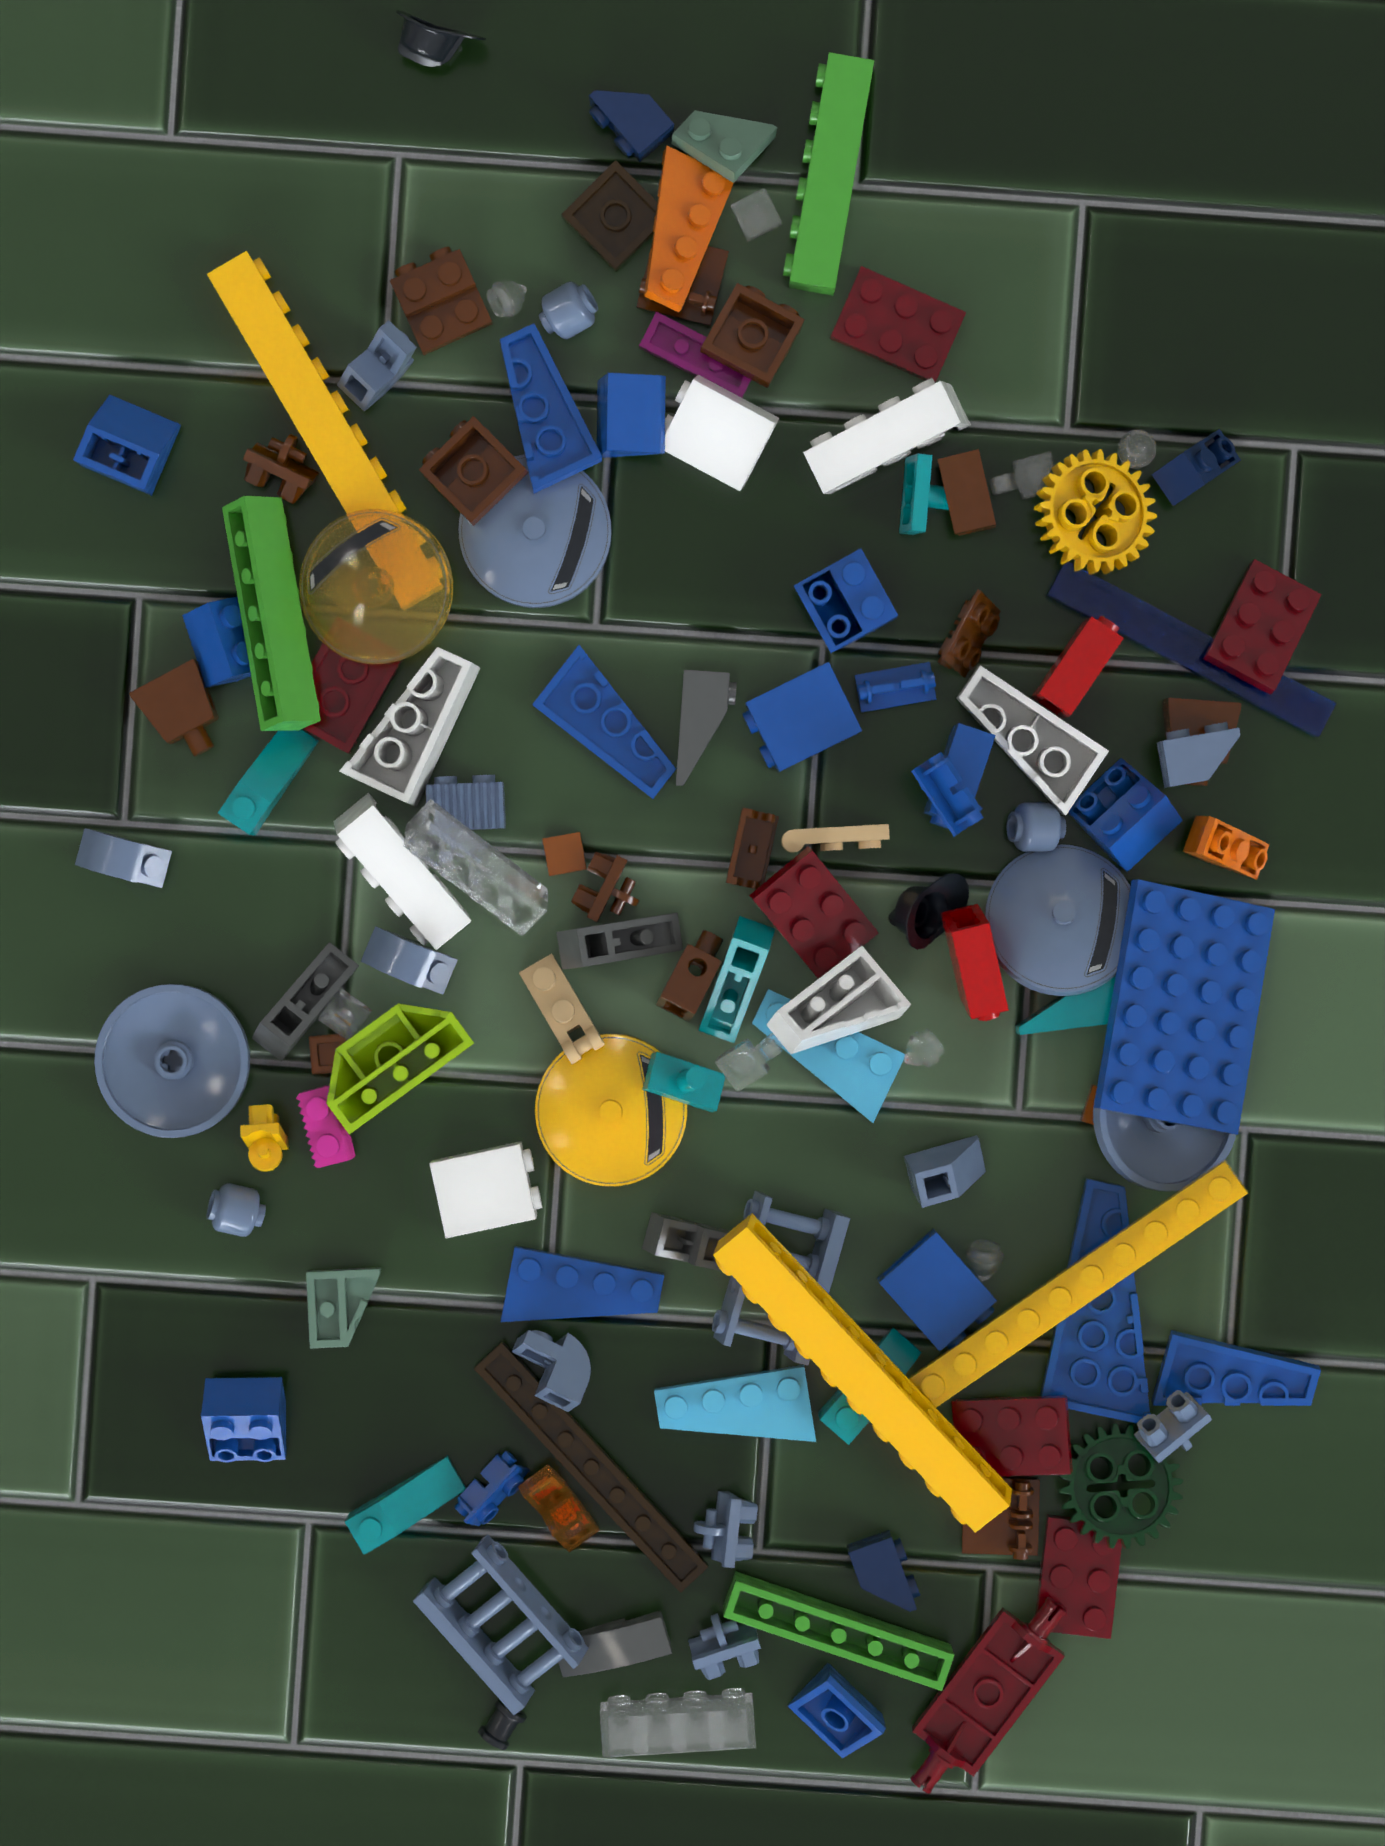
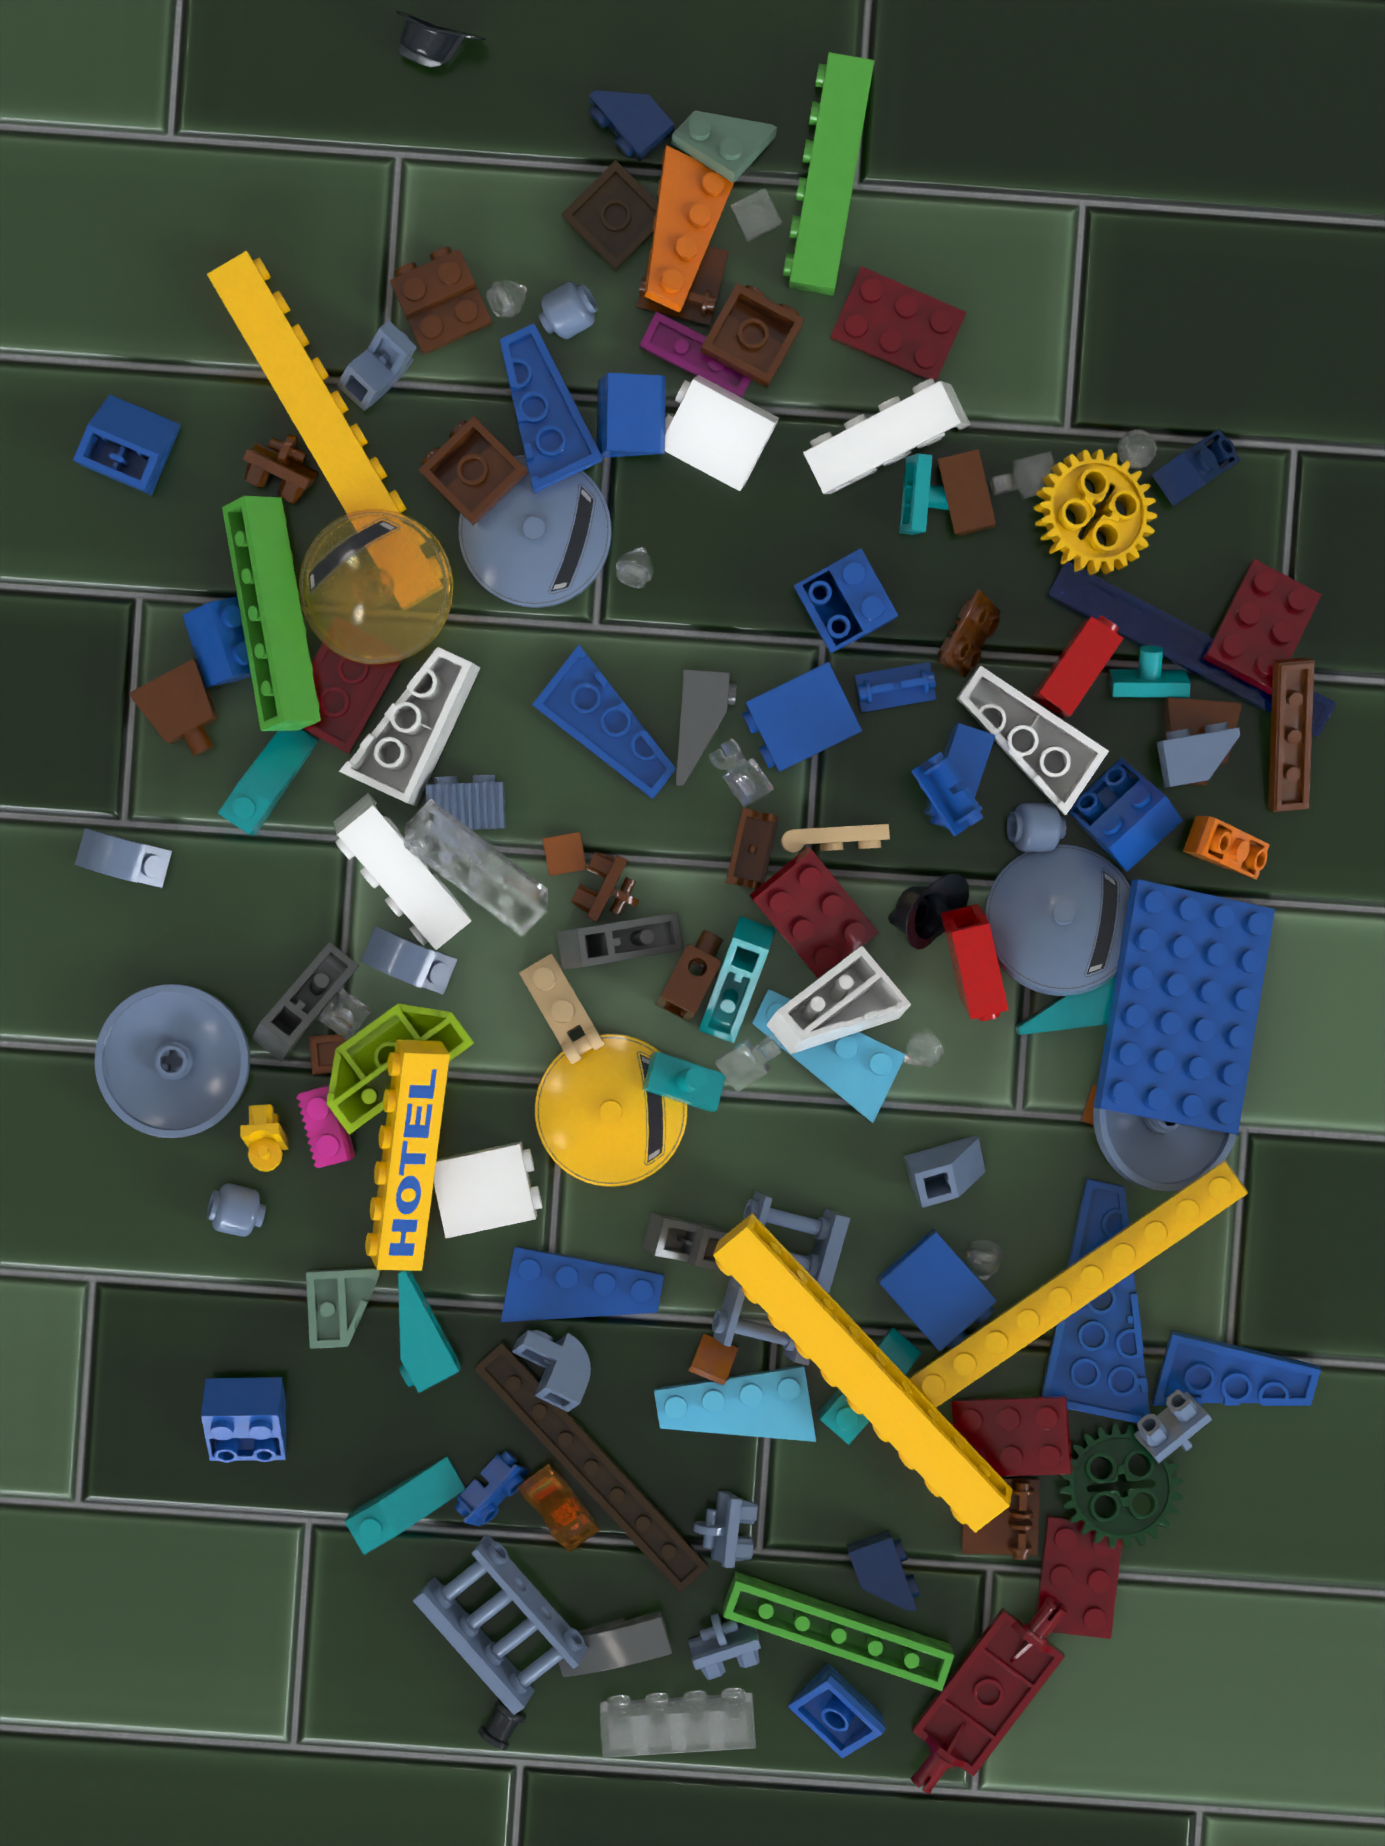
none -> yellow brick [365,1039,450,1271]
none -> teal slope [398,1270,462,1393]
none -> clear plate [616,547,654,588]
none -> dark orange tile [689,1334,739,1385]
none -> clear plate [709,739,774,808]
none -> teal tile [1108,645,1191,698]
none -> reddish brown tile [1268,657,1315,812]

